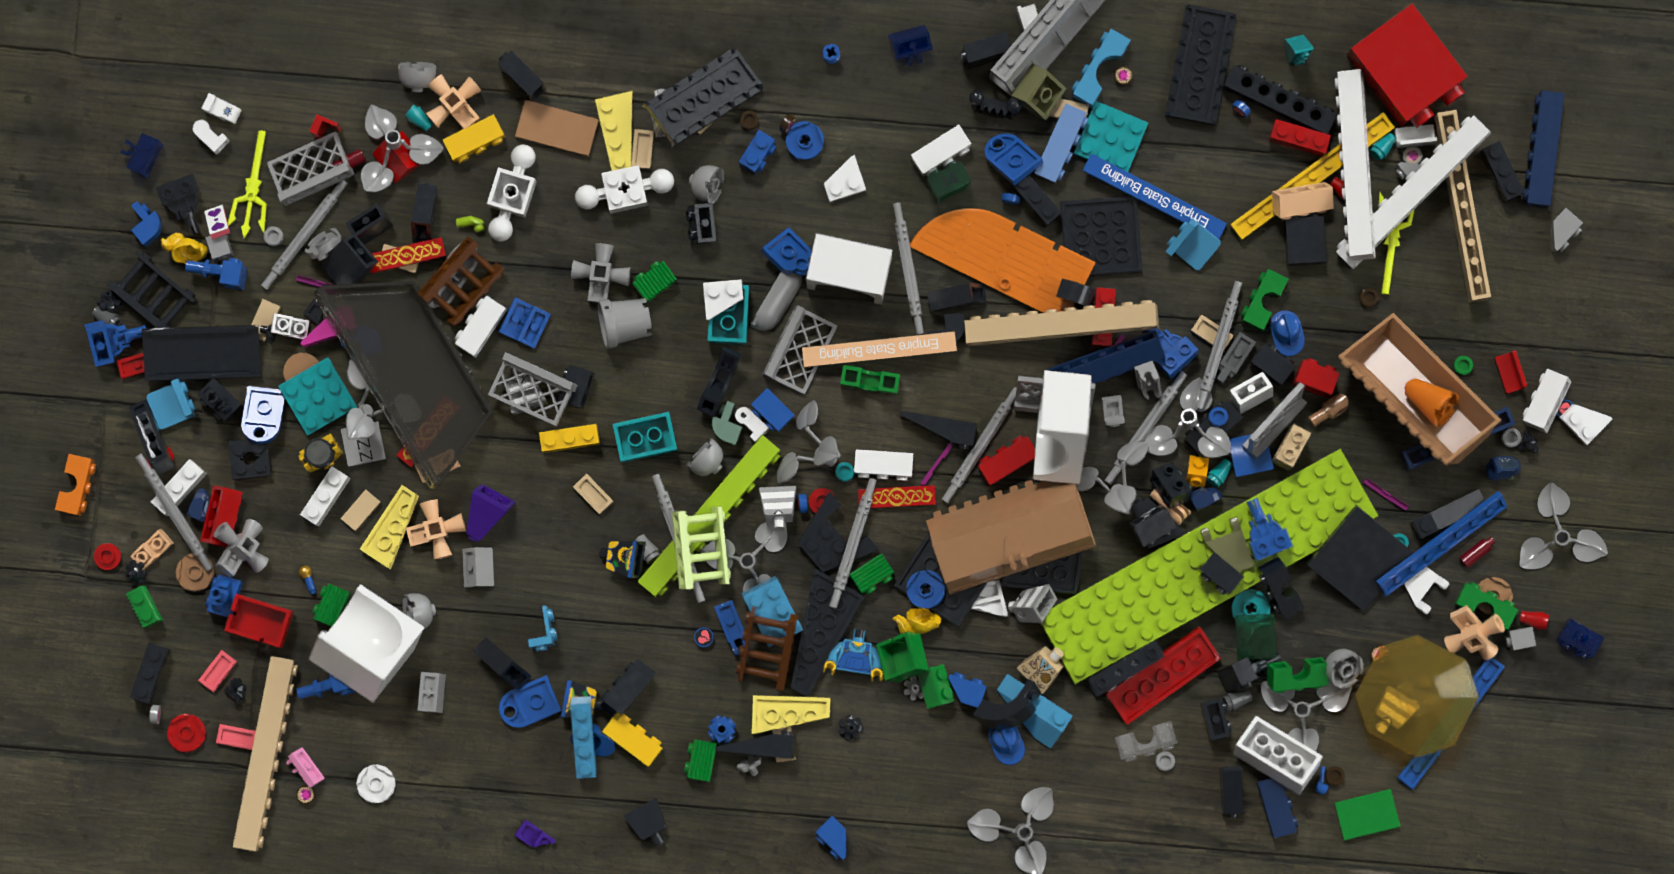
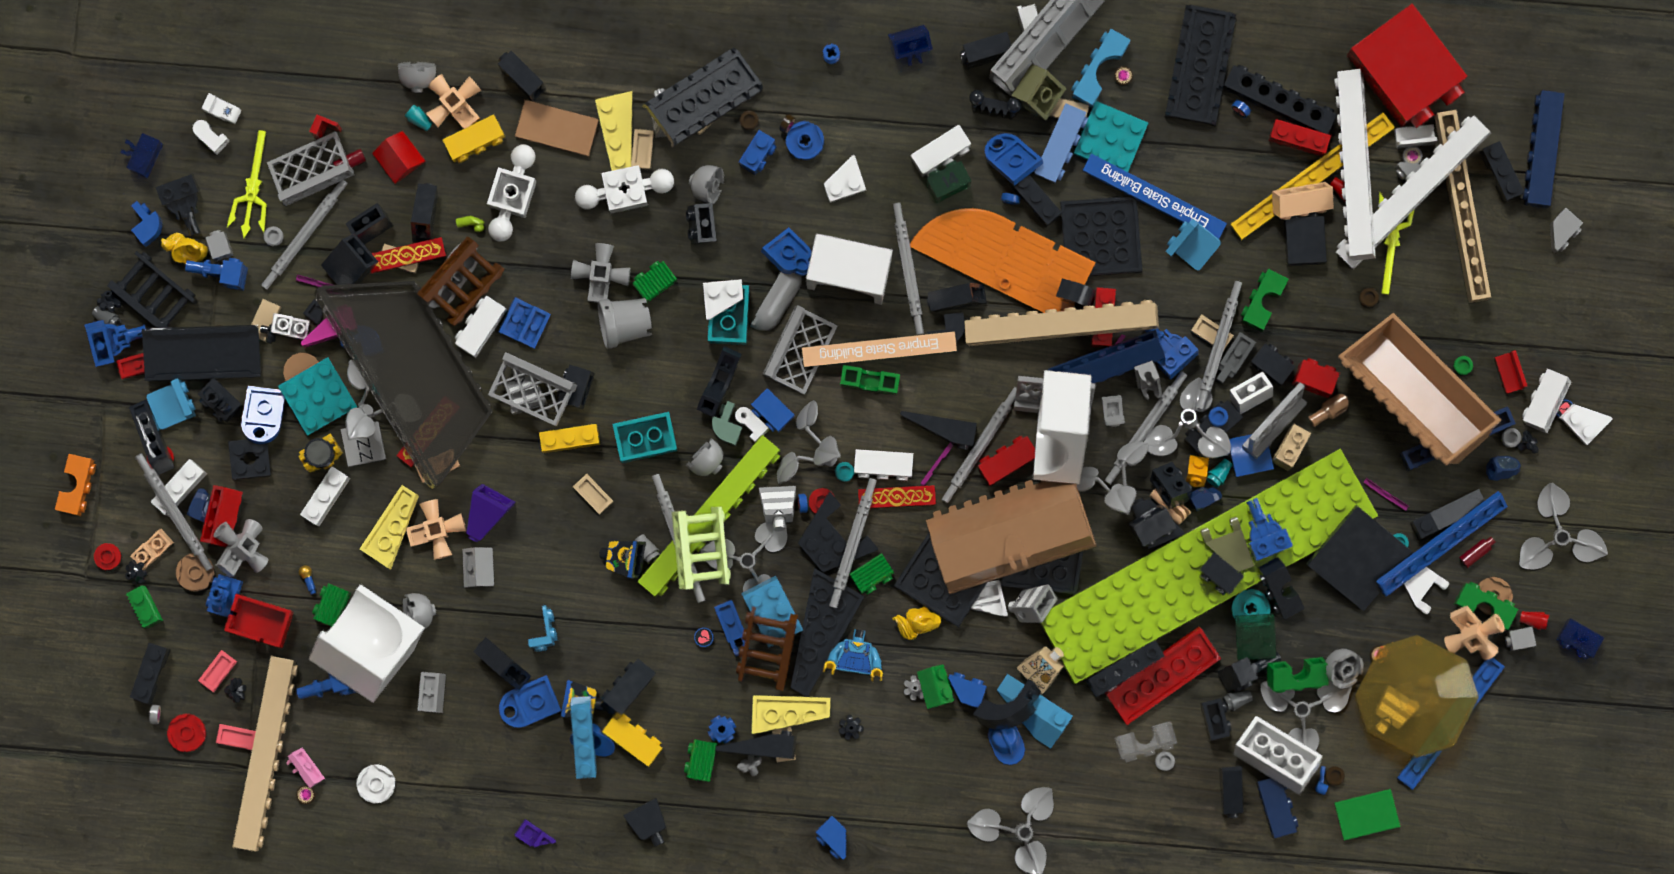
tile [204,205,230,239] -> none
light grey plate [305,228,341,261] -> none
tan tile [341,490,381,531] -> none
light grey plant [361,105,443,192] -> none
green piece [876,632,929,682] -> none
blue plate [907,570,945,609] -> none
blue piece [1270,311,1305,356] -> none
teal slope [1283,35,1314,66] -> none
teal cone [1369,133,1397,161] -> none
orange cone [1404,378,1460,427] -> none

